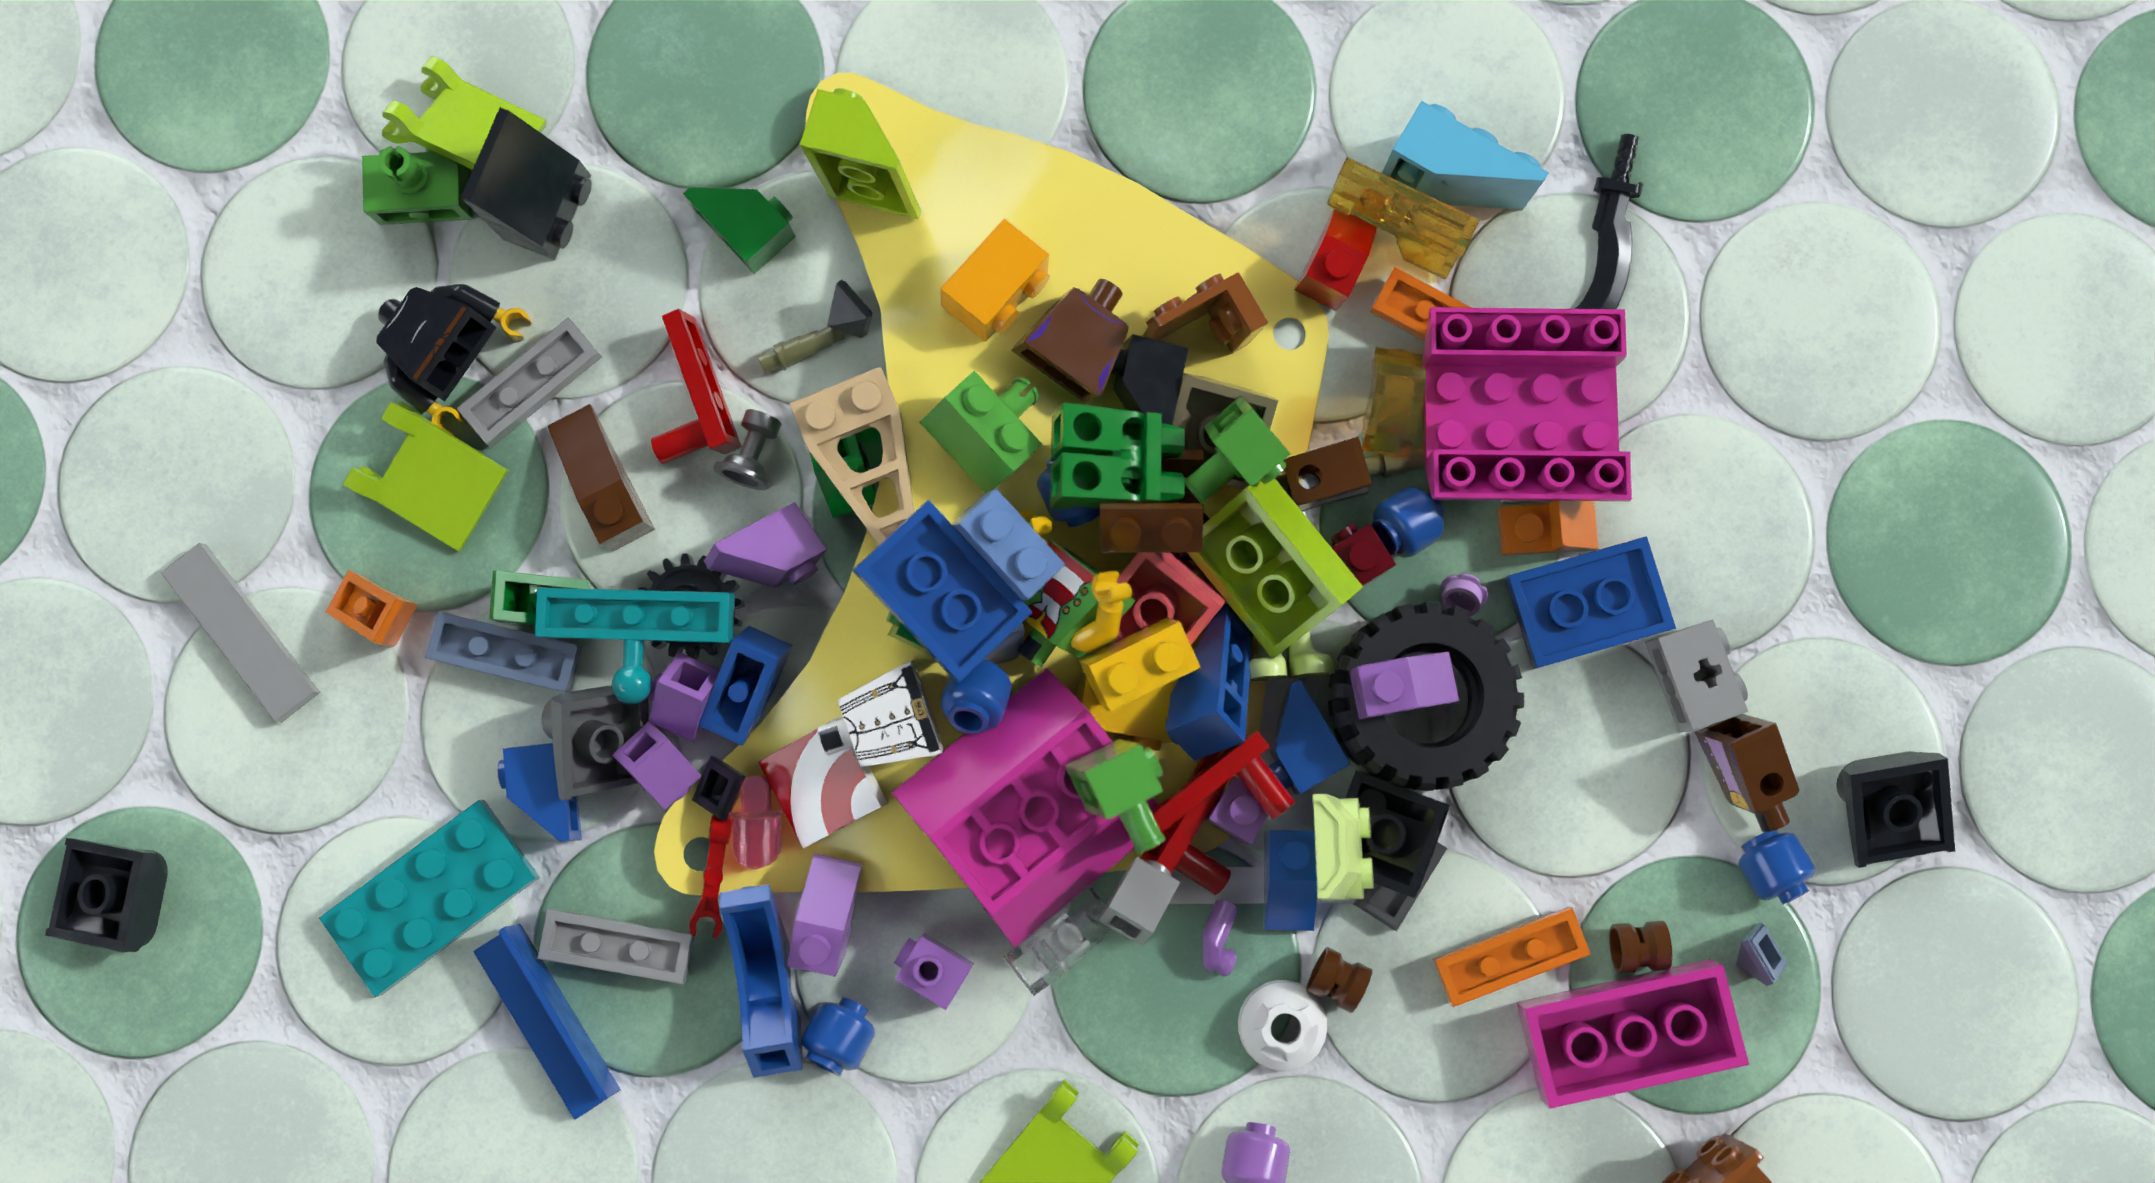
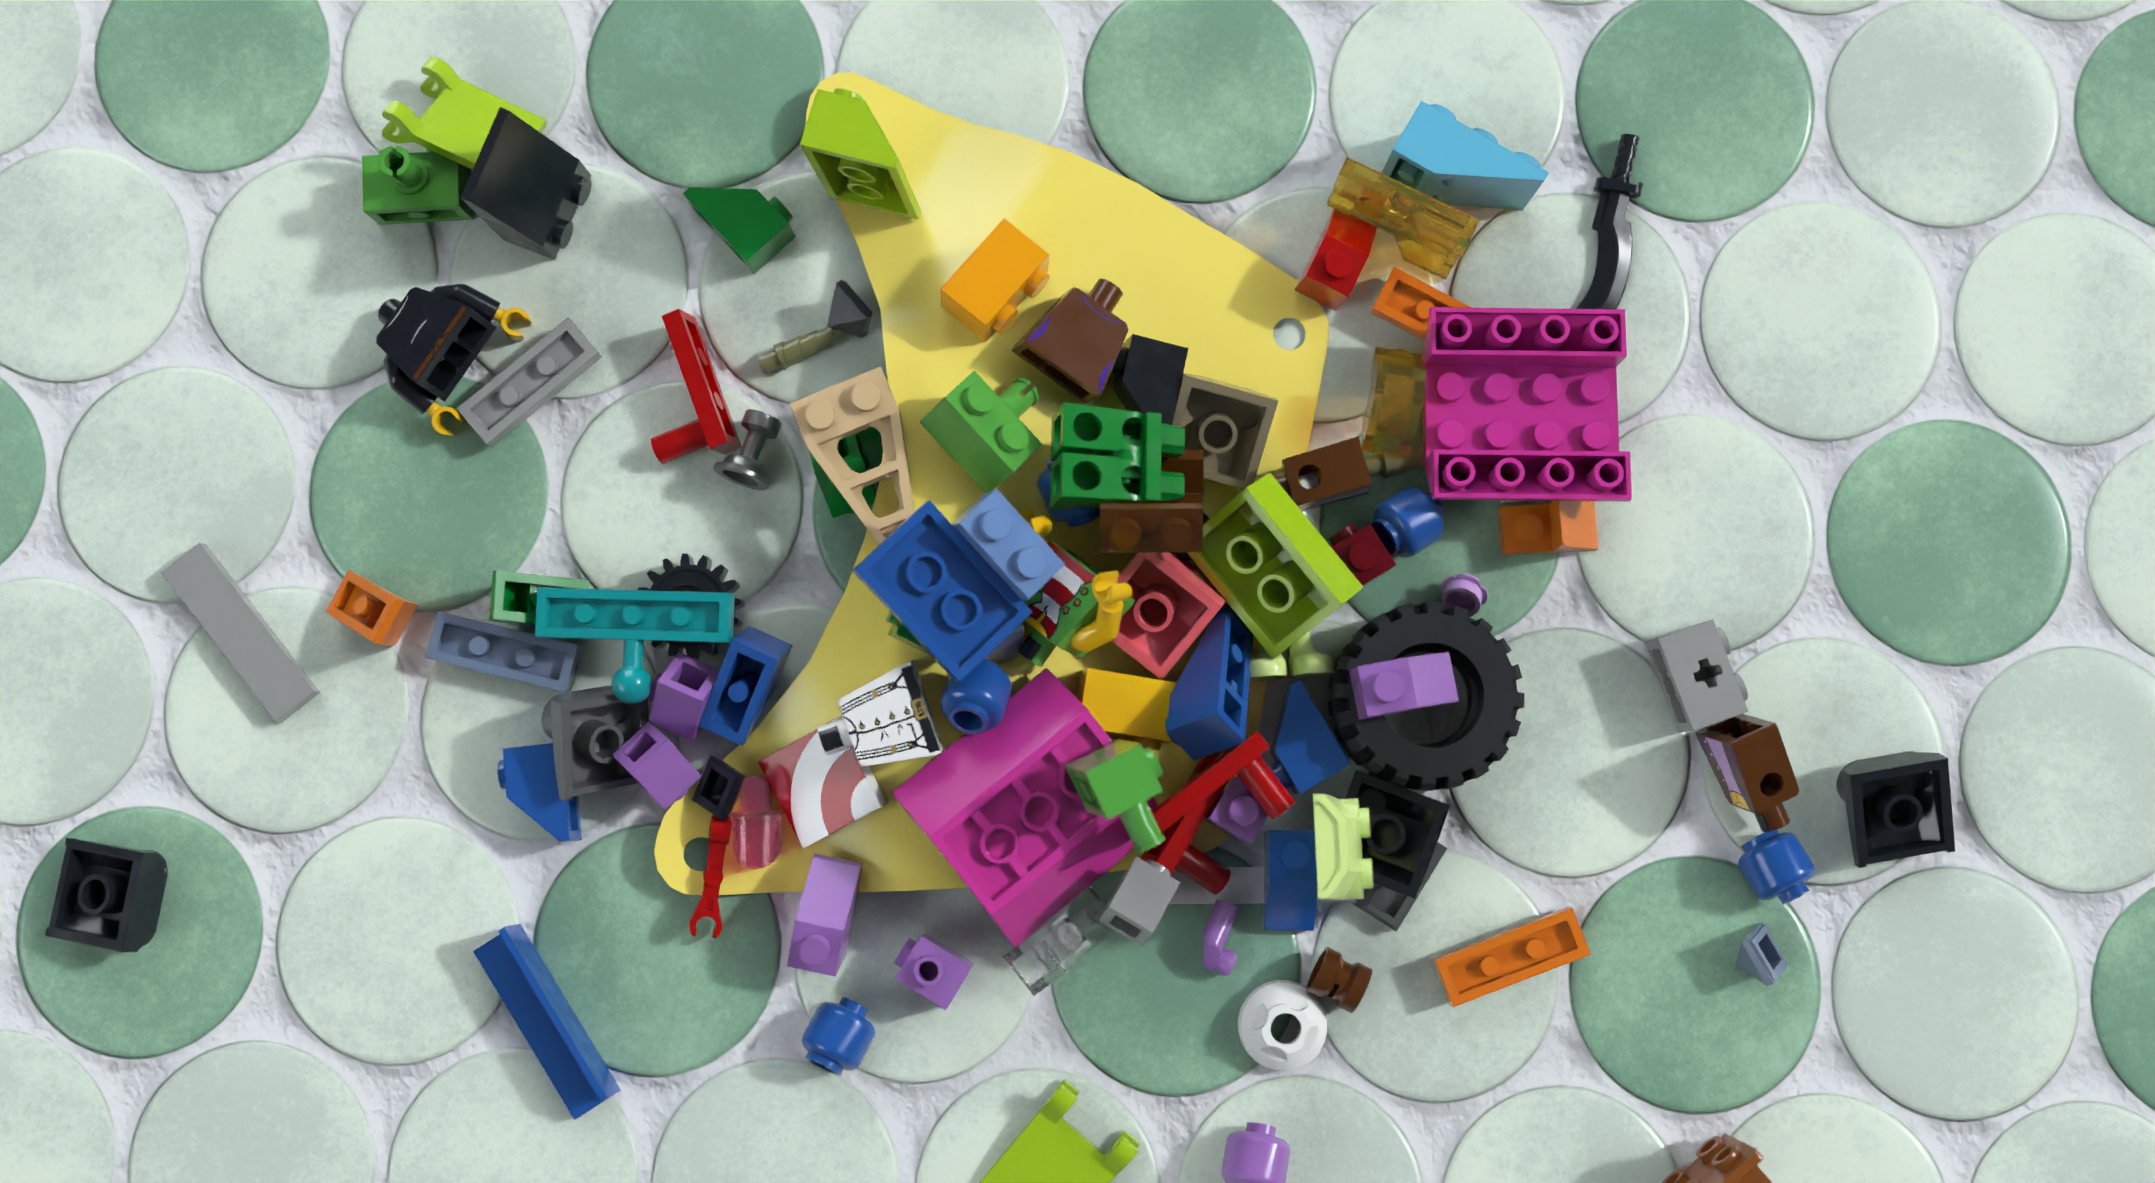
teal plate [319,800,540,998] -> none
lime flag [343,401,509,552] -> none
light grey plate [537,908,695,984] -> none
reddish brown slope [548,404,655,552] -> none
medium lavender slope [704,502,826,588] -> none
blue arch [720,884,803,1078] -> none
yellow brick [1079,617,1201,712] -> none
dark orange bracket [1143,272,1268,354] -> none
bright green brick [1185,396,1290,504] -> none
blue plate [1505,536,1676,669] -> none
dark pink brick [1516,959,1749,1109] -> none
reddish brown wheel [1609,921,1673,973] -> none

